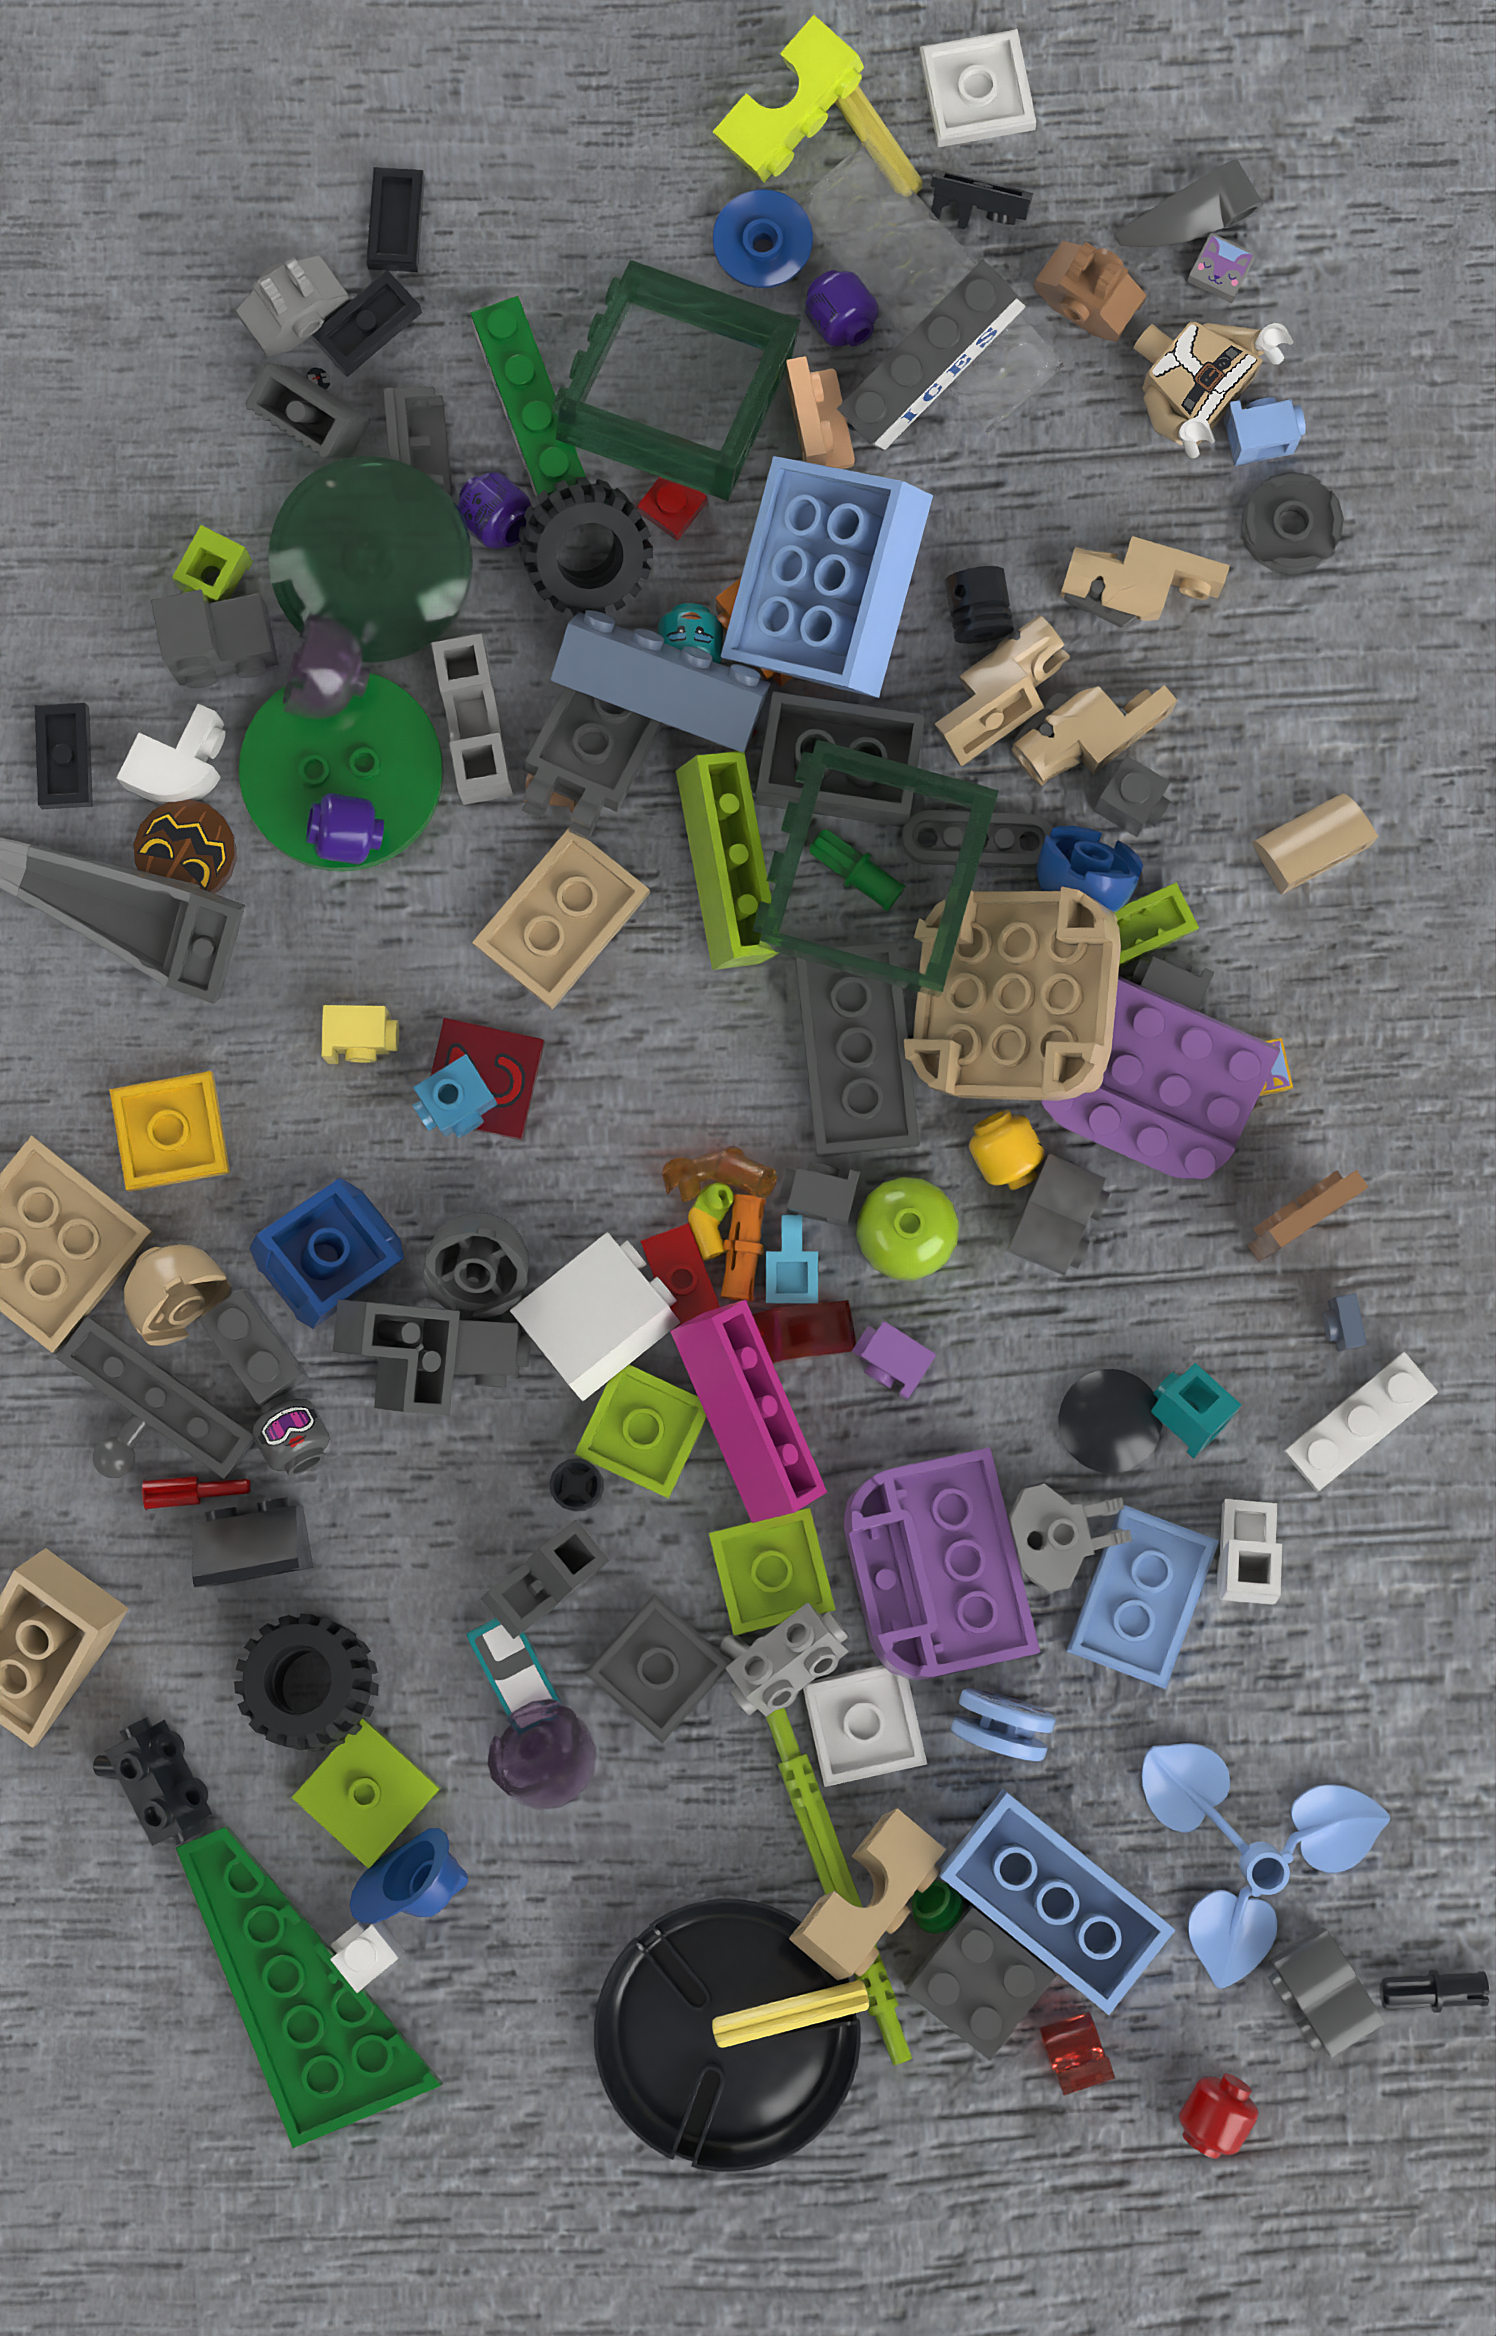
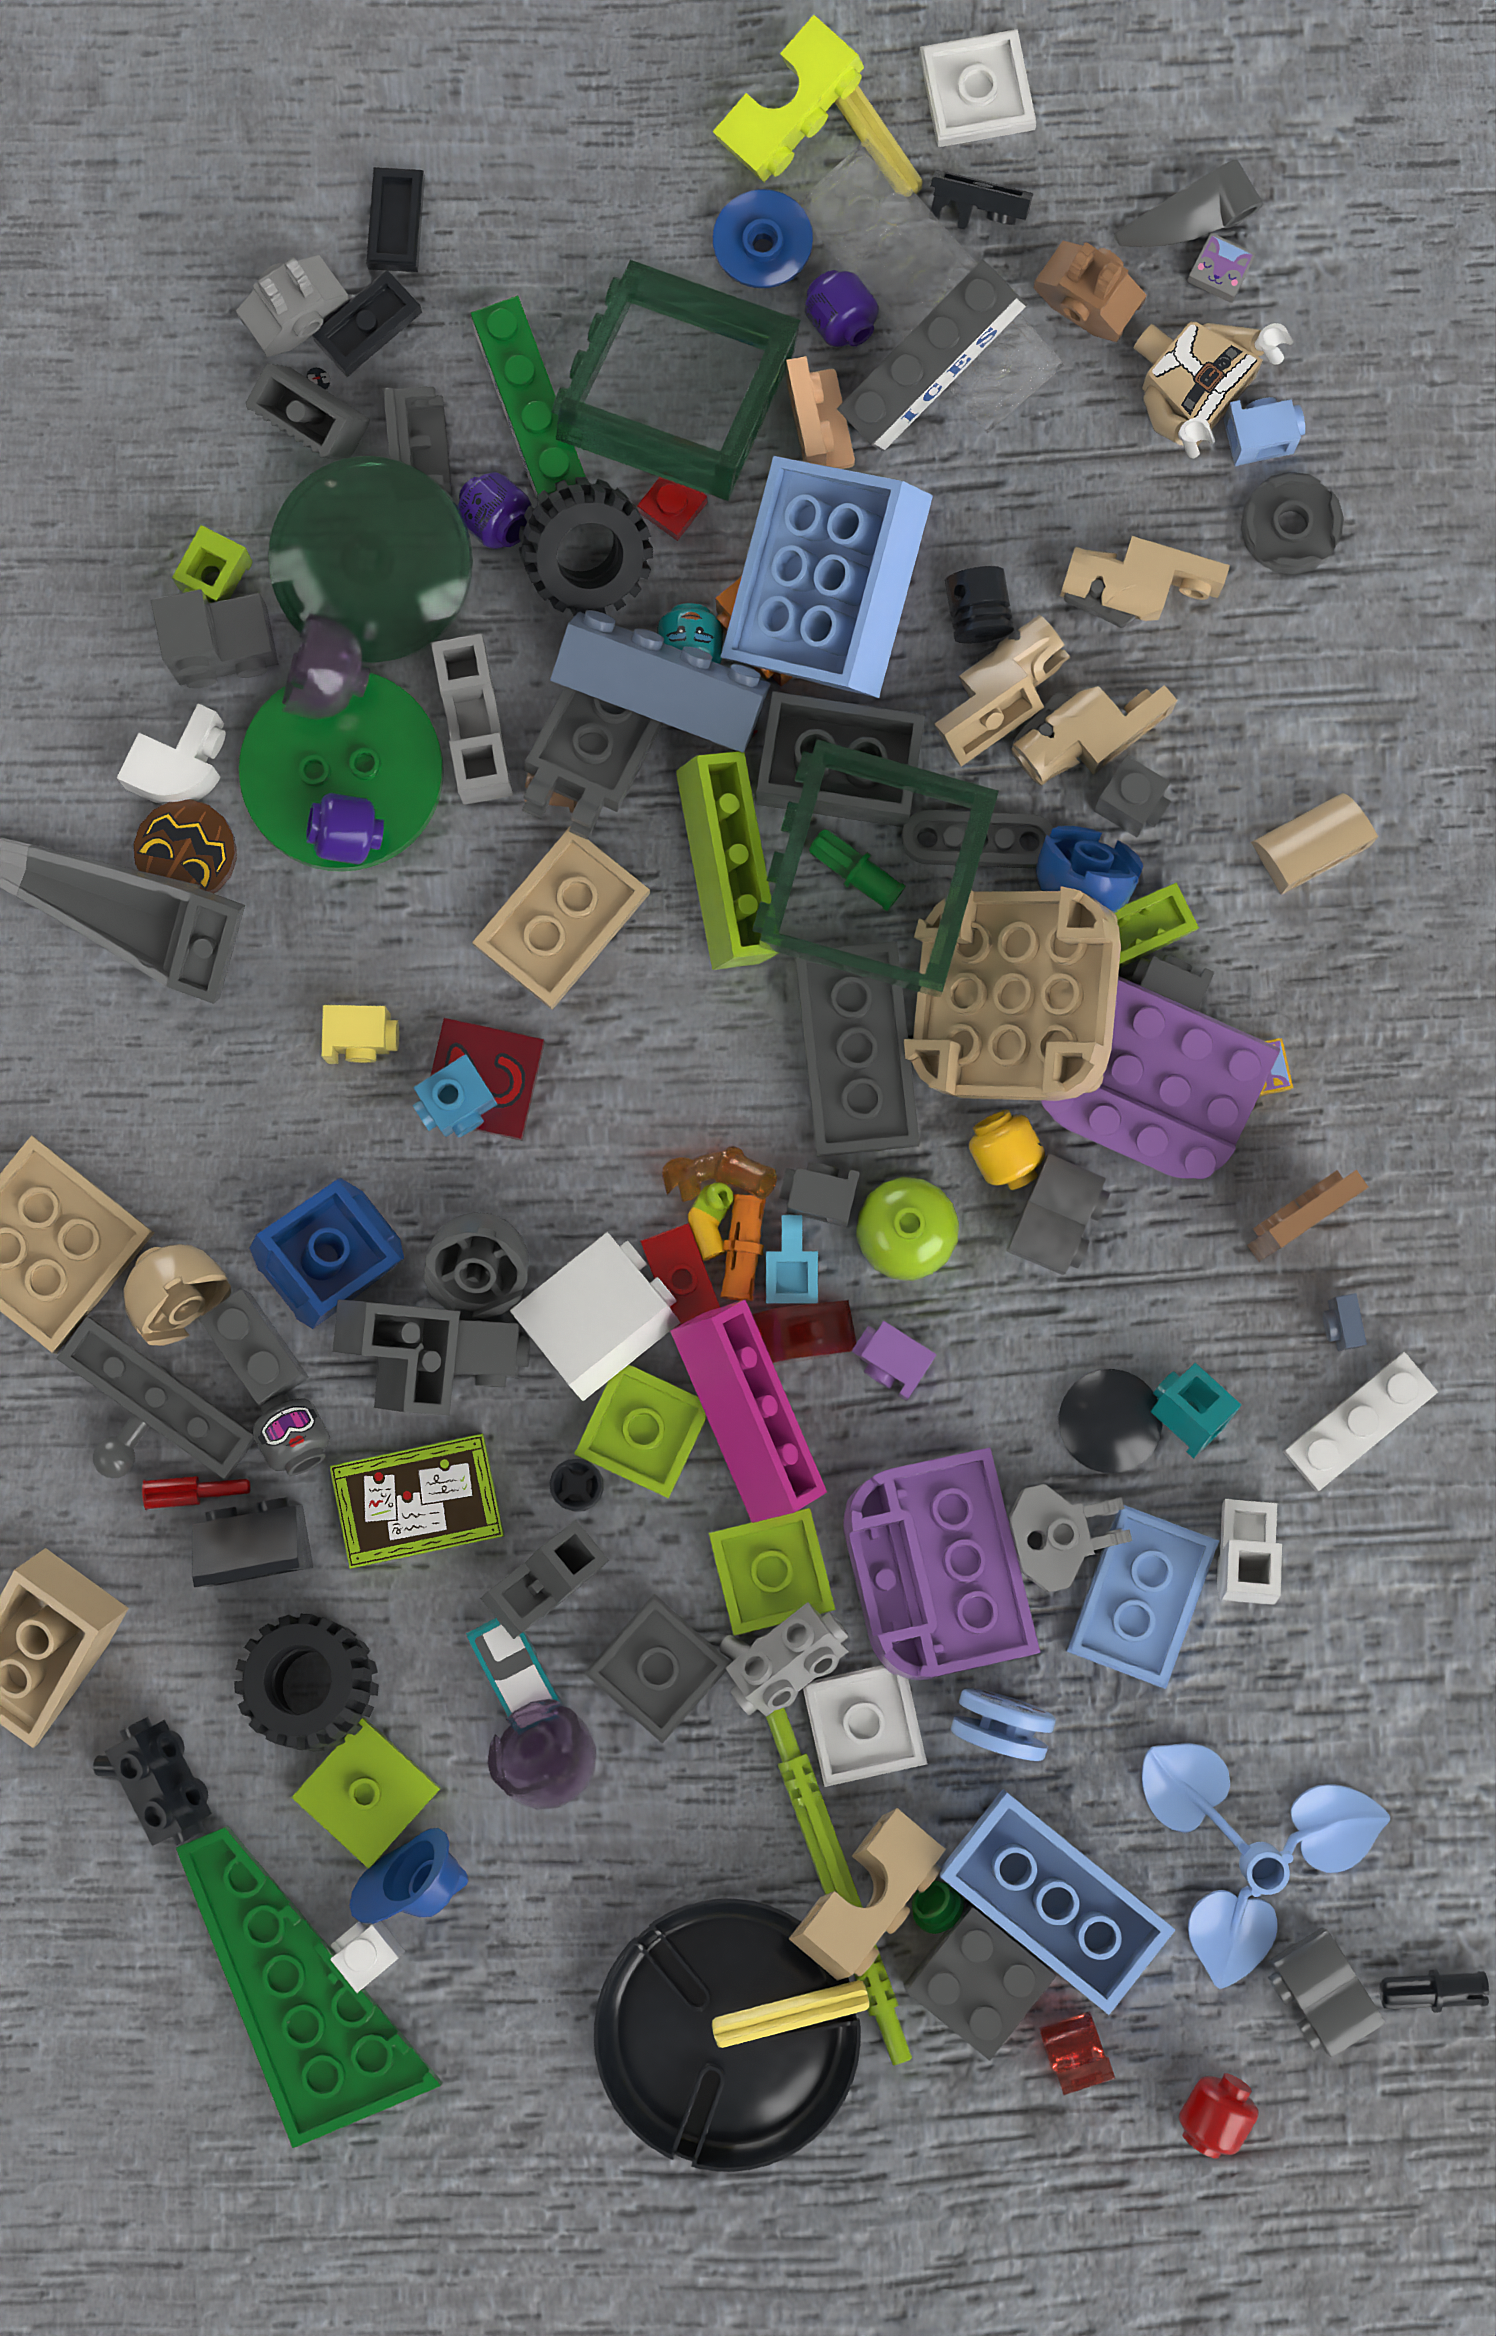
black plate [35,702,93,810] -> none
yellow plate [109,1071,230,1192] -> none
none -> tile [330,1434,505,1569]

